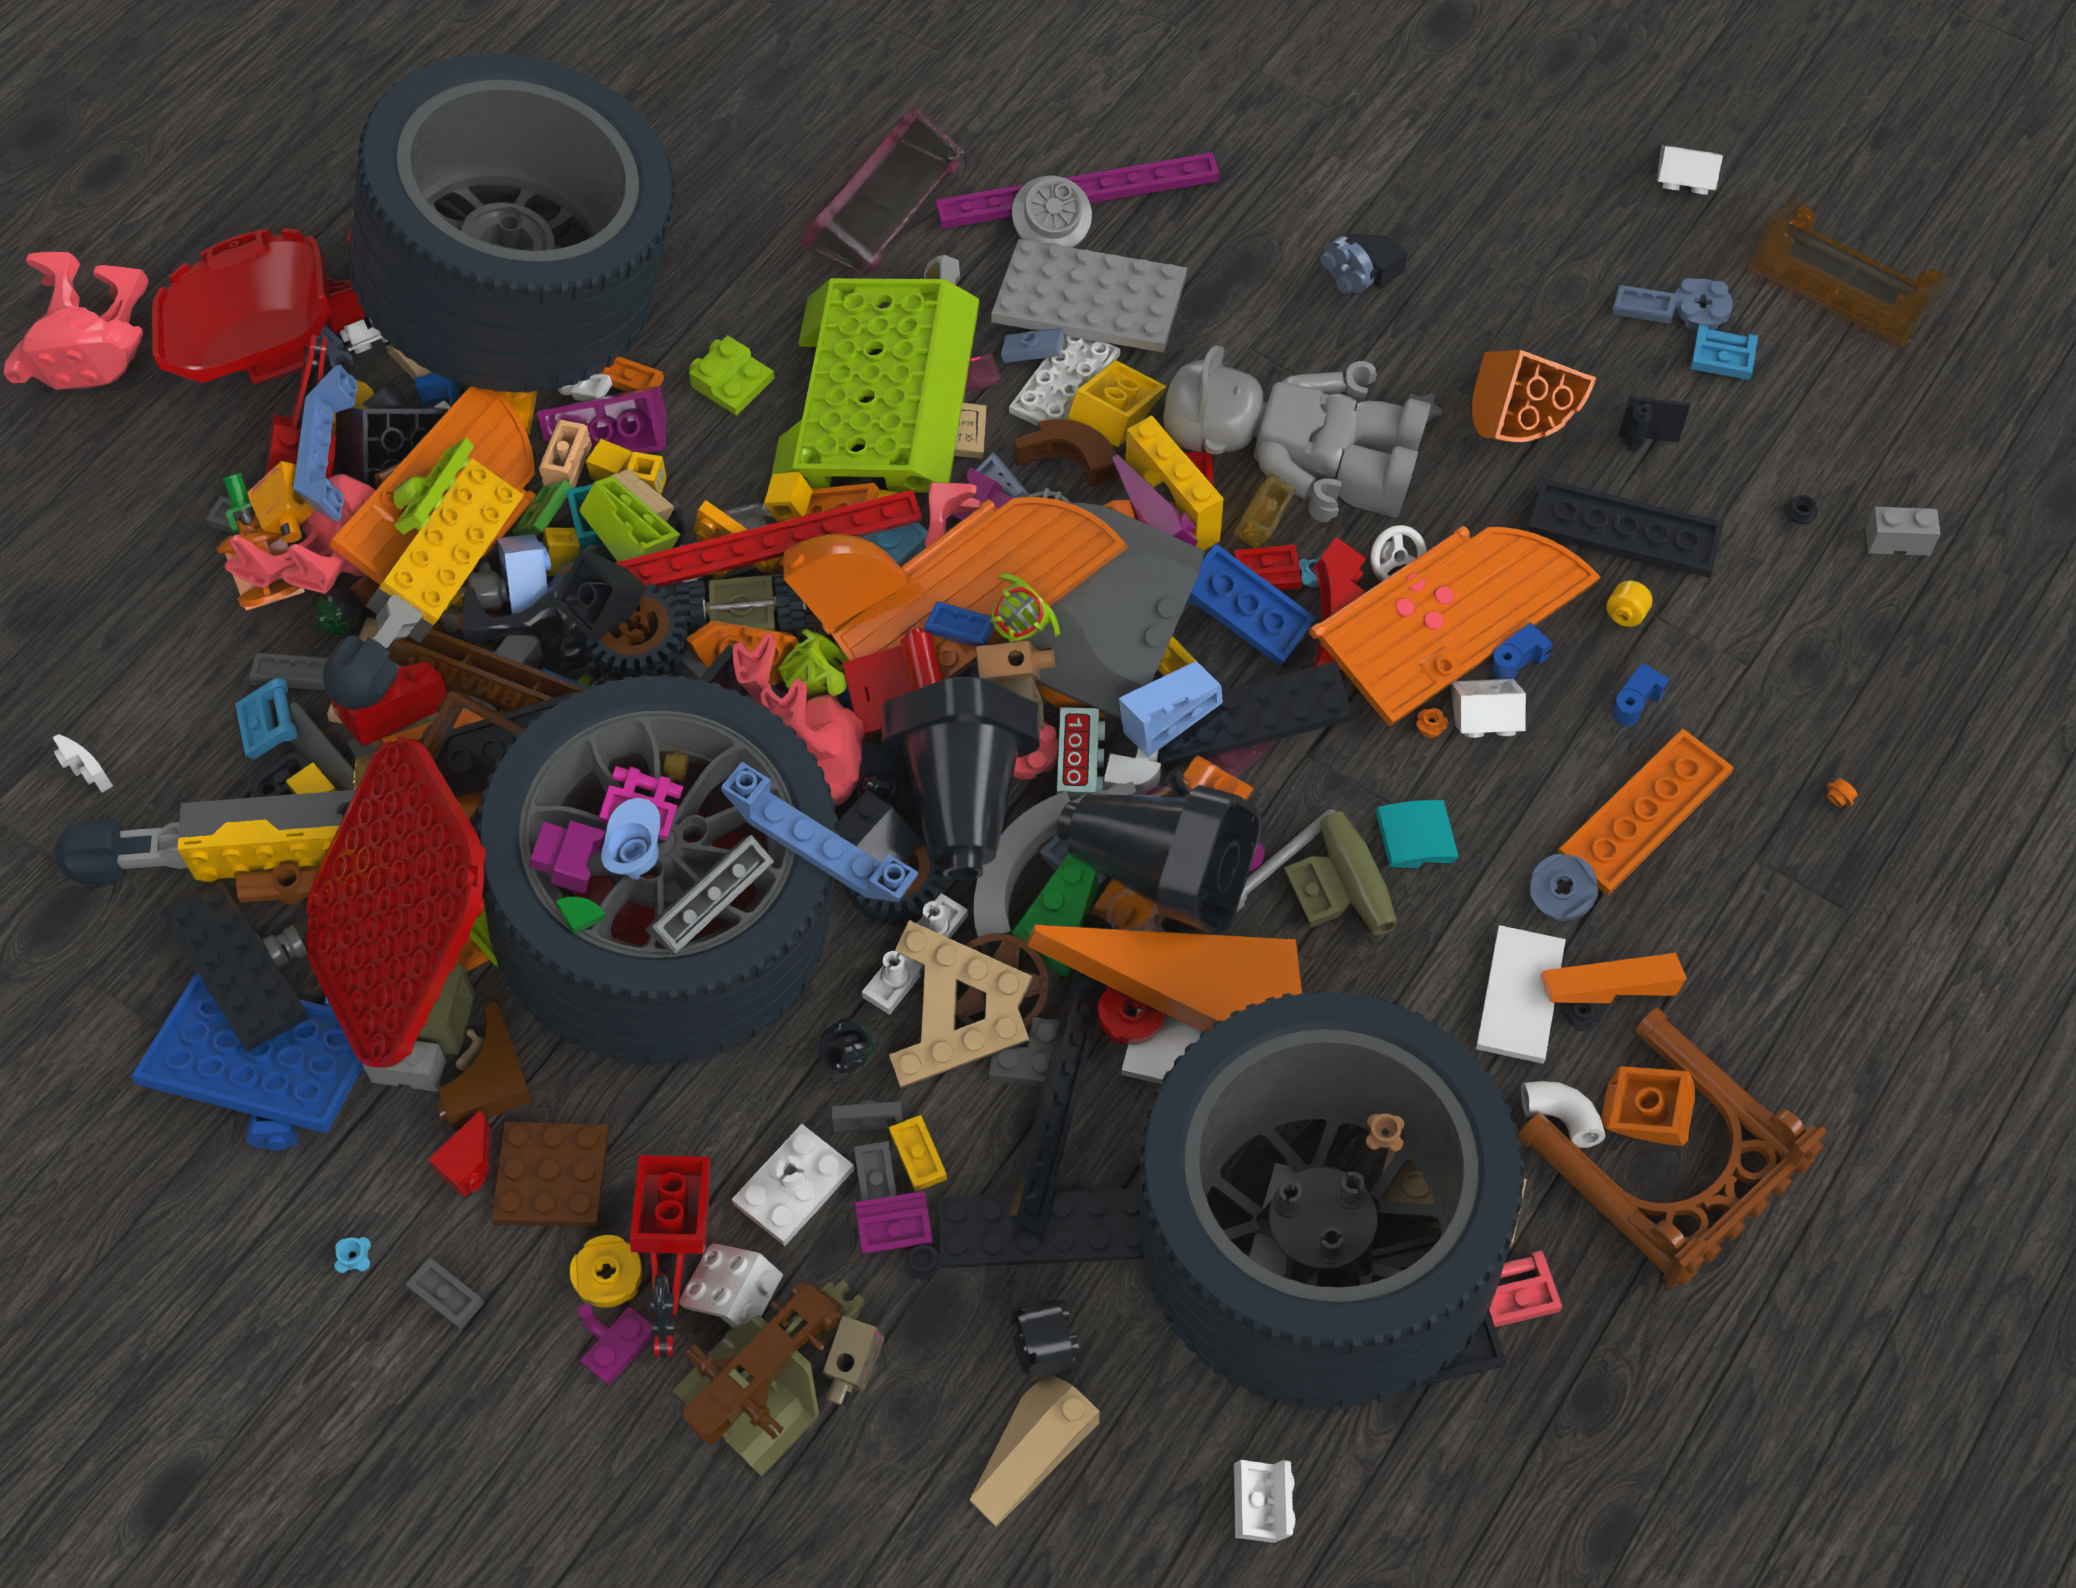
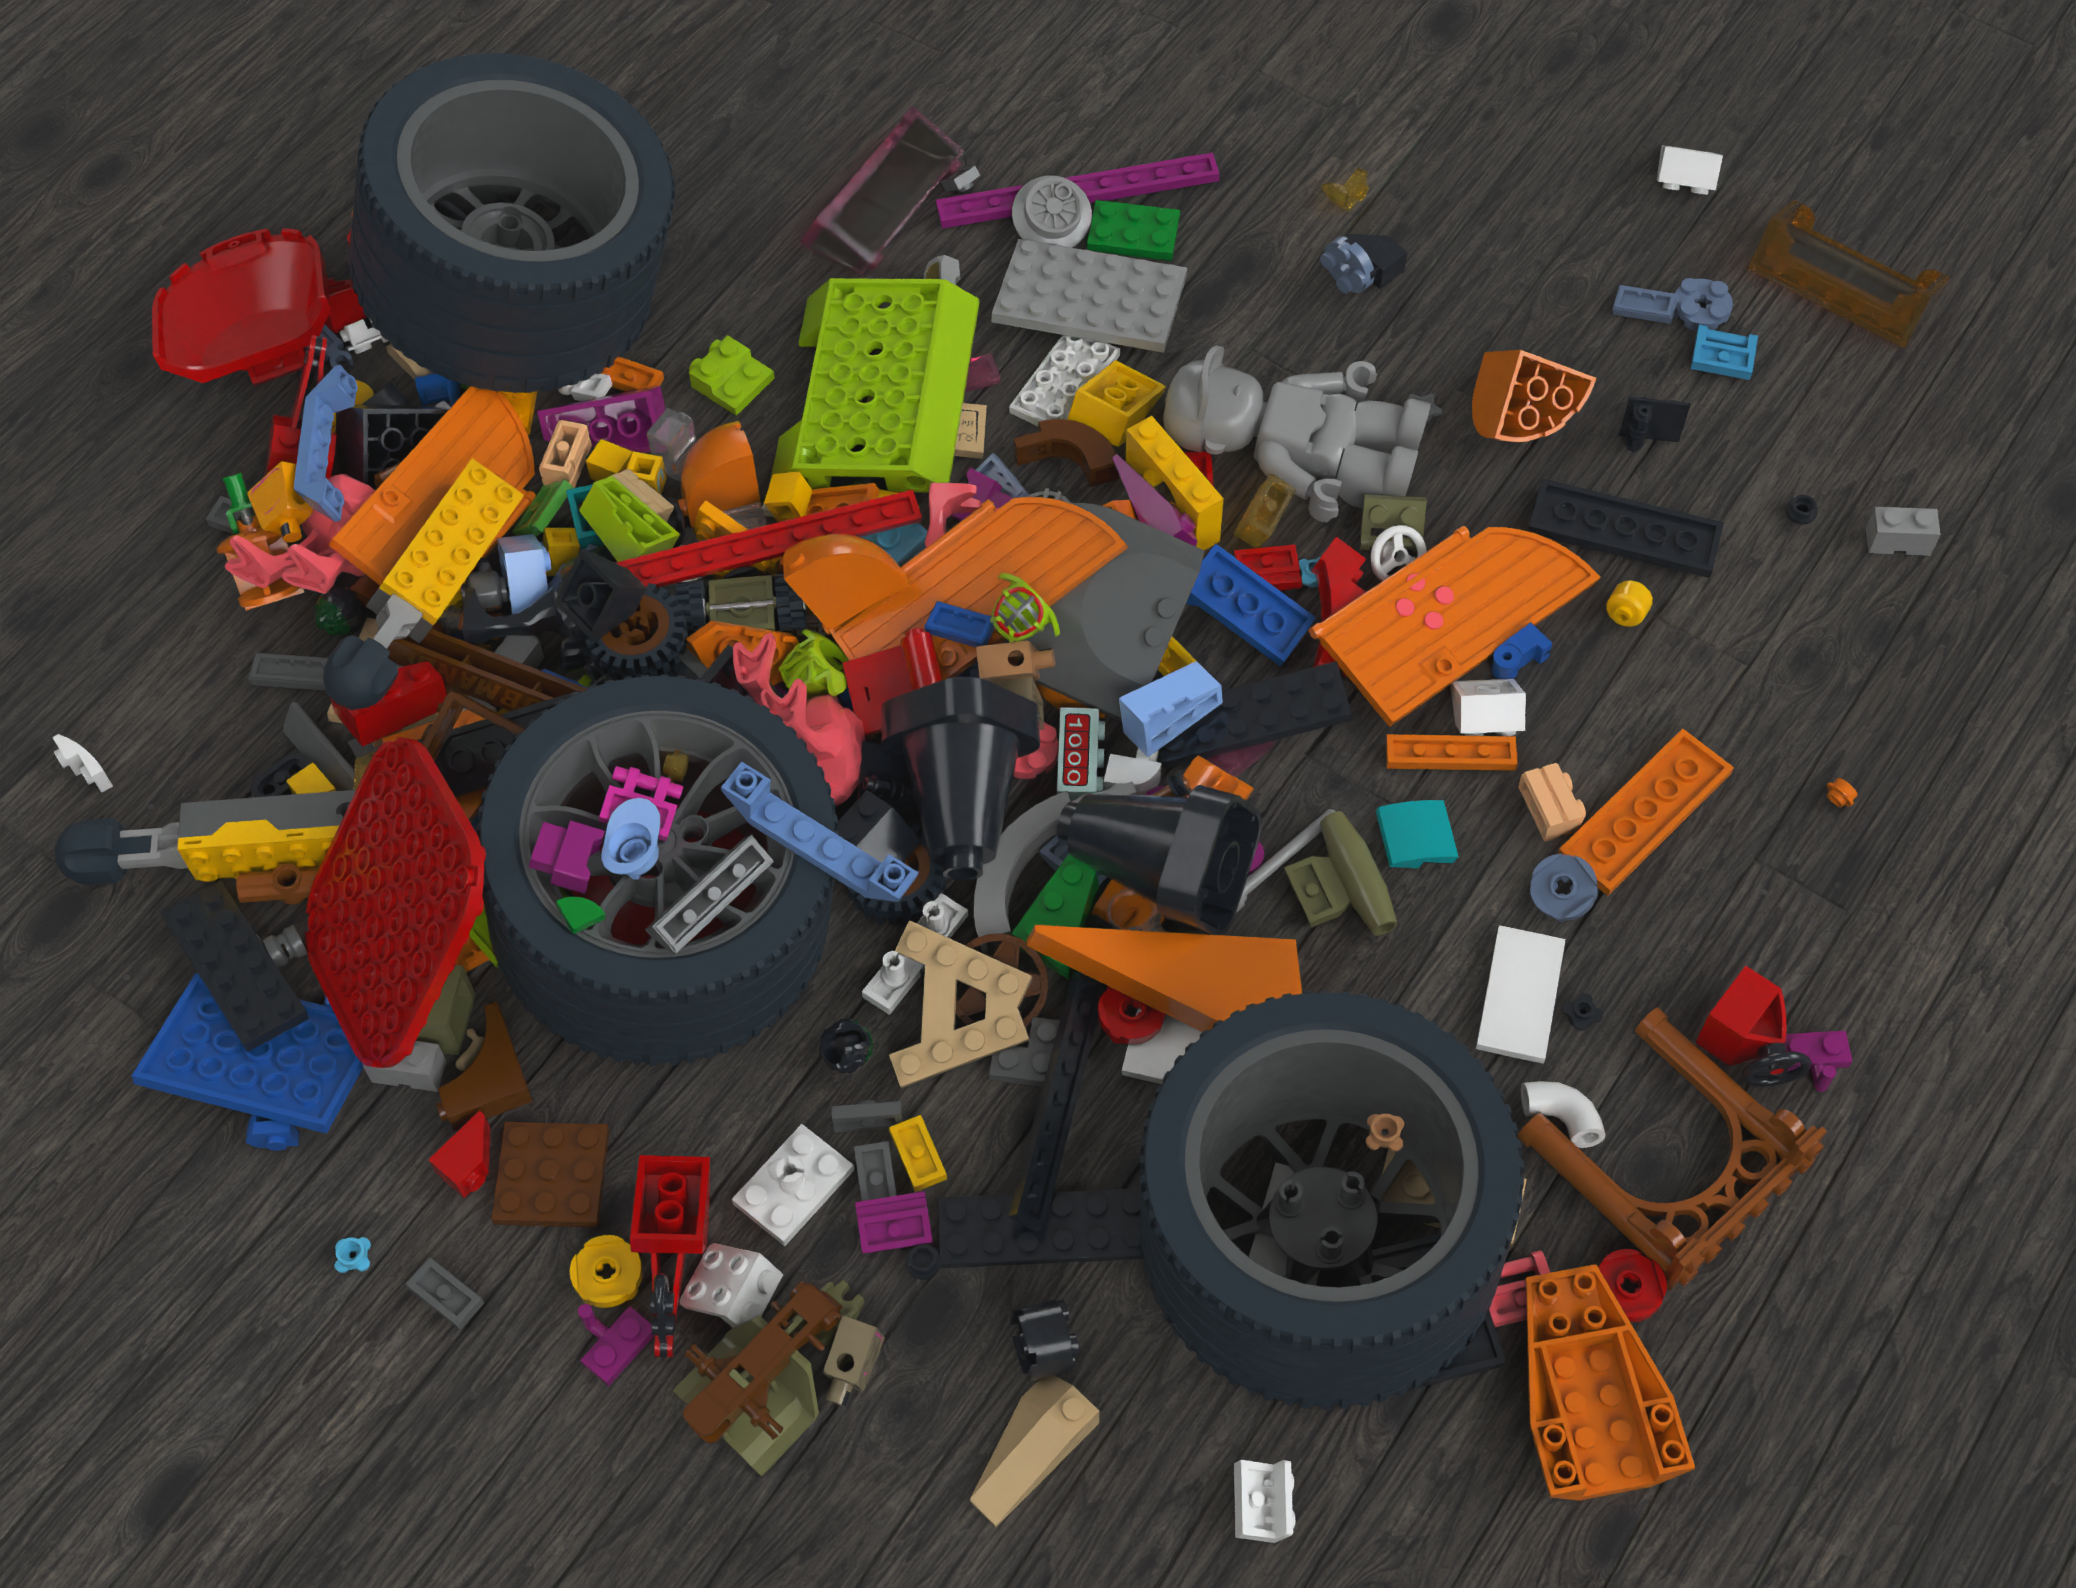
coral animal [4,252,149,390] -> none
dark azure plate [235,678,298,760] -> none
lime plate [393,437,474,535] -> none
sand blue plate [1001,328,1064,363] -> none
orange plate [1416,708,1448,738] -> none
orange slope [1540,953,1687,1003] -> none
orange slope [1601,1066,1695,1146] -> none
blue leg [1612,663,1669,726] -> none
none -> clear piece [647,408,697,481]
none -> orange brick [677,421,762,528]
none -> dark grey plate [941,166,980,193]
none -> green plate [1087,200,1180,261]
none -> clear yellow plate [1321,167,1369,211]
none -> olive plate [1360,494,1427,553]
none -> orange plate [1385,734,1518,771]
none -> light nougat brick [1518,763,1586,842]
none -> orange wedge [1525,1264,1695,1501]
none -> red plate [1598,1249,1667,1322]
none -> red piece [1695,966,1812,1087]
none -> magenta plate [1784,1030,1853,1092]

